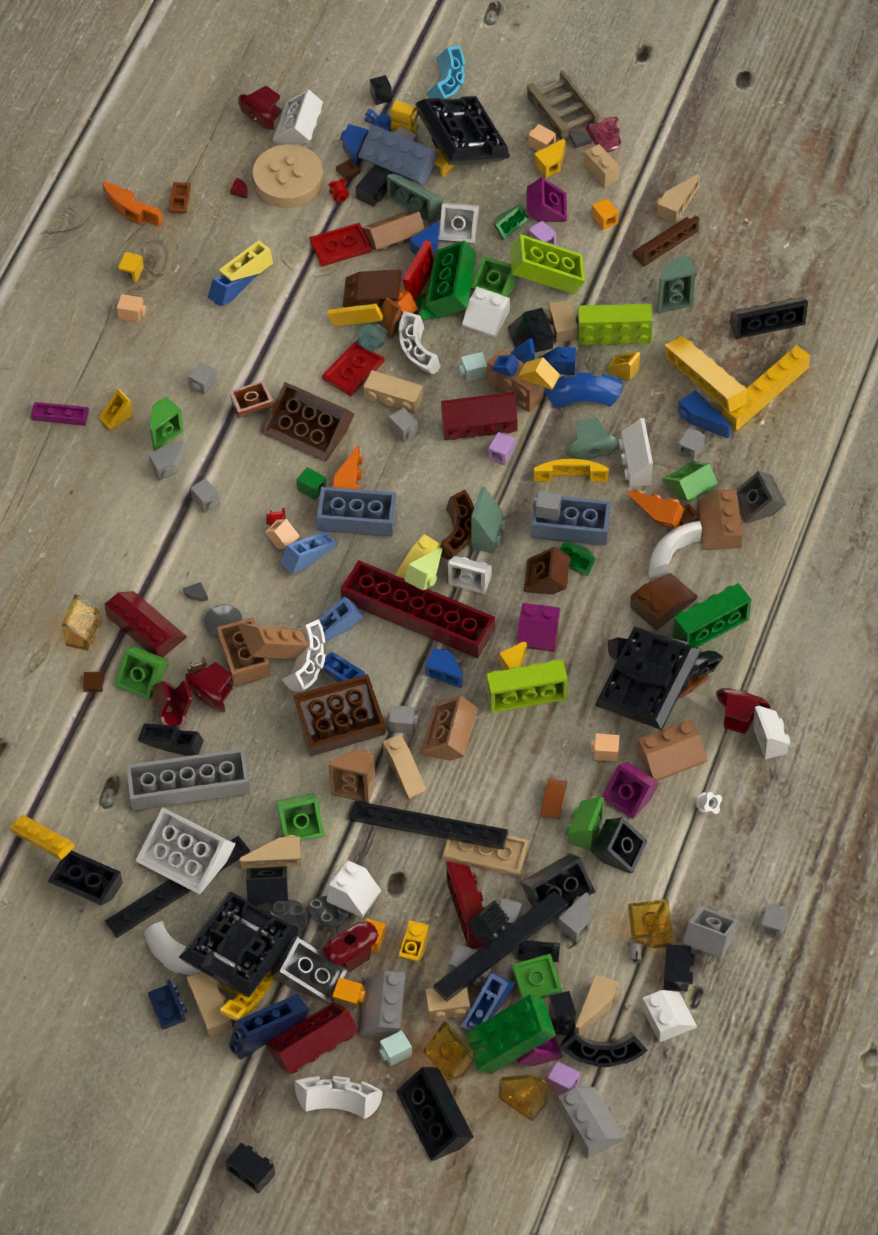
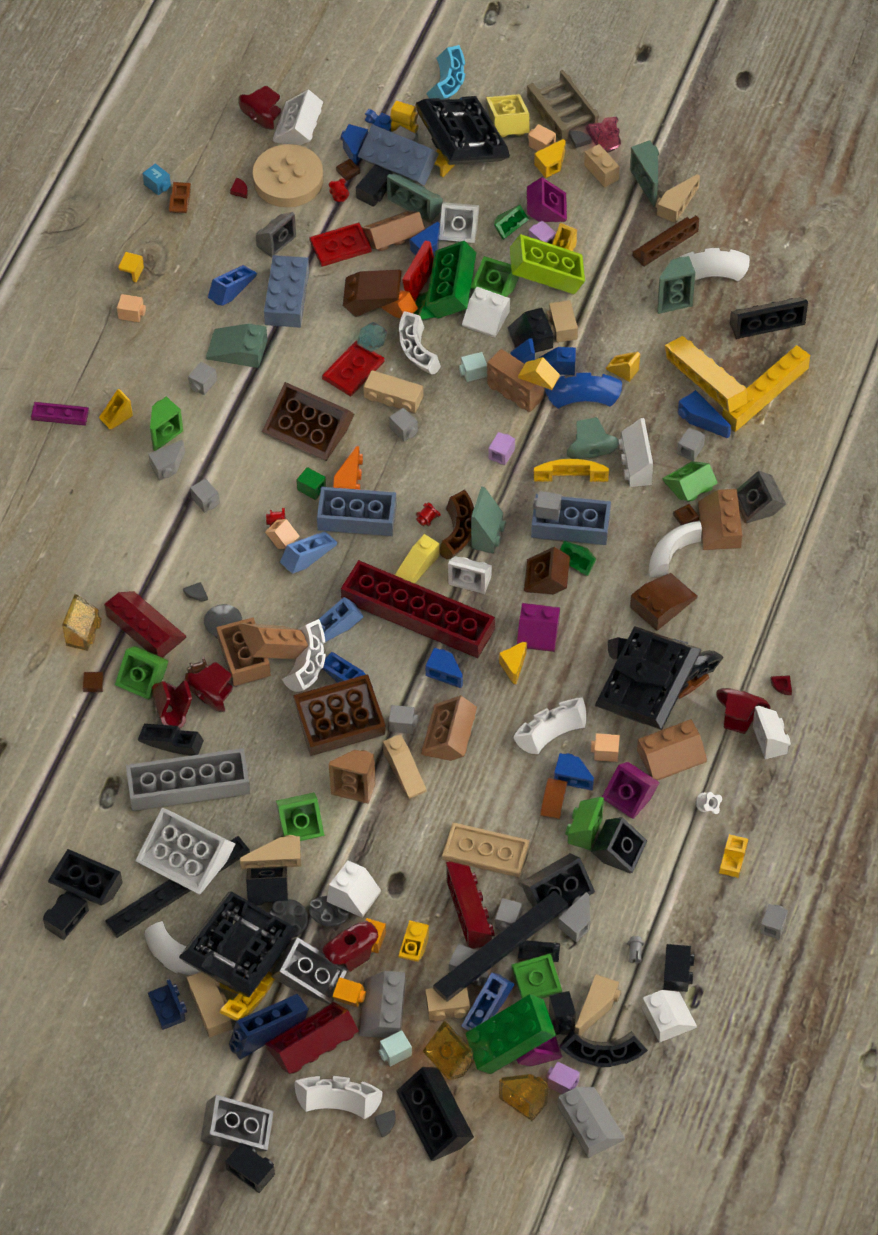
yellow plate [9,815,75,860] -> none
orange slope [102,181,163,227] -> none
light yellow slope [219,240,273,281] -> none
dark orange slope [229,380,274,419] -> none
yellow tile [327,304,384,327] -> none
black tile [350,801,509,850] -> none
black brick [370,75,392,105] -> none
dark orange slope [377,297,401,338] -> none
yellowish green slope [405,547,442,590] -> none
dark red slope [441,392,518,440] -> none
black brick [467,900,509,943] -> none
lime brick [486,660,568,713] -> none
blue slope [492,355,519,377] -> none
lime brick [578,304,653,346] -> none
light orange brick [592,198,619,230] -> none
orange slope [627,490,684,529] -> none
clear yellow slope [628,899,674,948] -> none
green brick [672,583,751,648] -> none
light grey brick [683,907,739,958] -> none
none -> black brick [43,891,89,940]
none -> dark azure brick [142,163,171,195]
none -> flat silver slope [200,1095,274,1151]
none -> sand green slope [206,324,268,368]
none -> flat silver slope [256,212,296,257]
none -> sand blue brick [264,255,309,328]
none -> dark grey tile [375,1110,396,1137]
none -> red brick [416,502,441,526]
none -> light yellow slope [486,94,530,137]
none -> white brick [514,697,586,754]
none -> yellow slope [552,223,577,251]
none -> blue slope [554,753,594,791]
none -> sand green slope [630,140,659,207]
none -> white brick [680,248,750,281]
none -> yellow slope [719,834,749,878]
none -> dark red tile [770,675,792,695]

